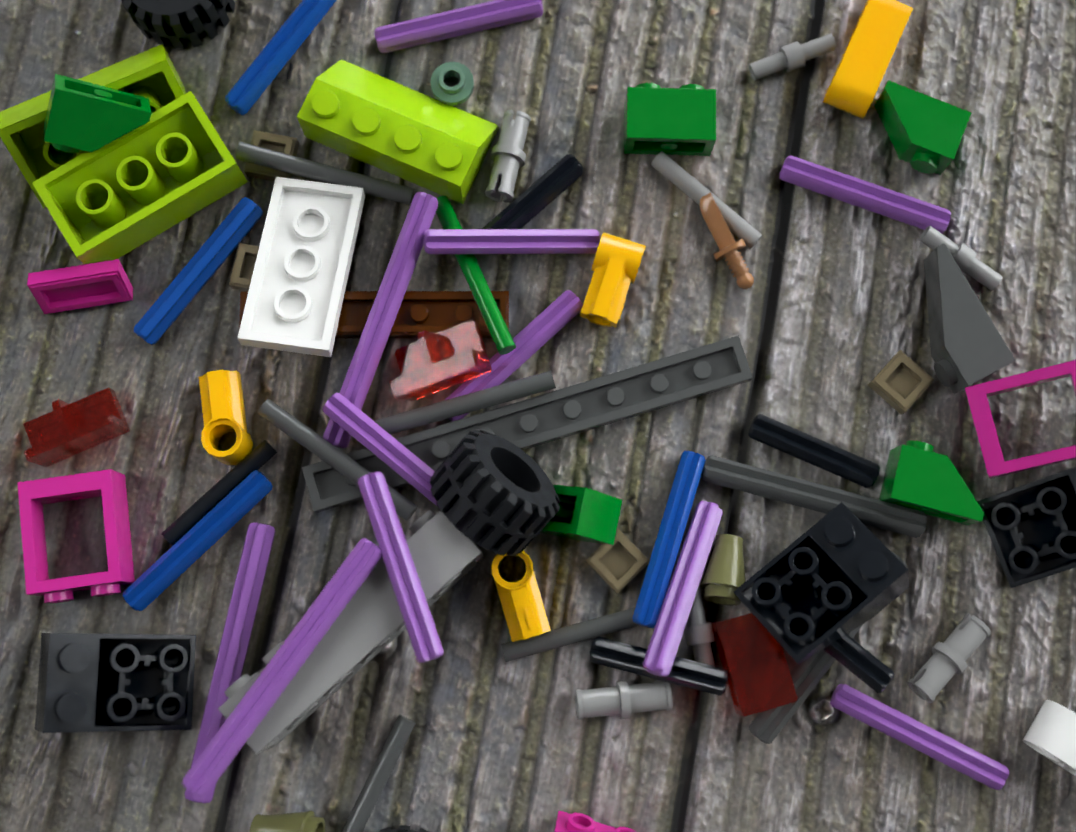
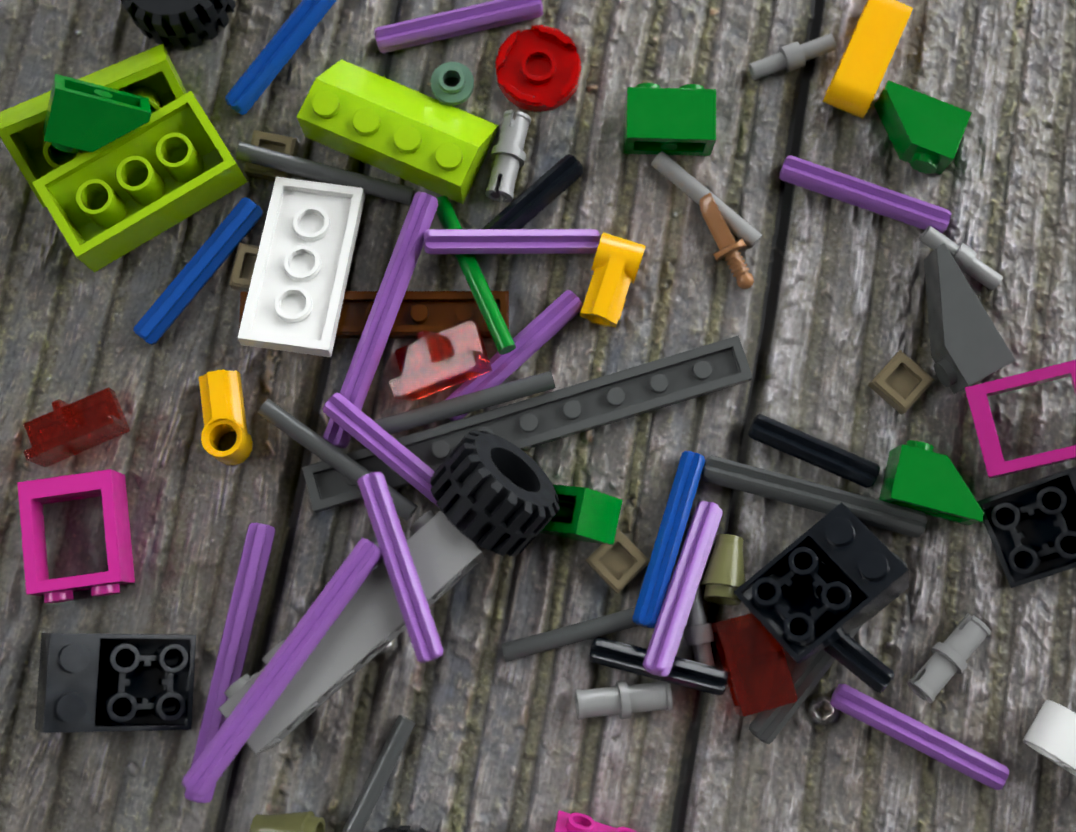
dark pink tile [27,259,133,314] -> none
blue axle [122,470,273,611] -> none
black bar [162,440,277,545] -> none
yellow piece [491,551,551,642] -> none
none -> red tile [495,25,582,112]

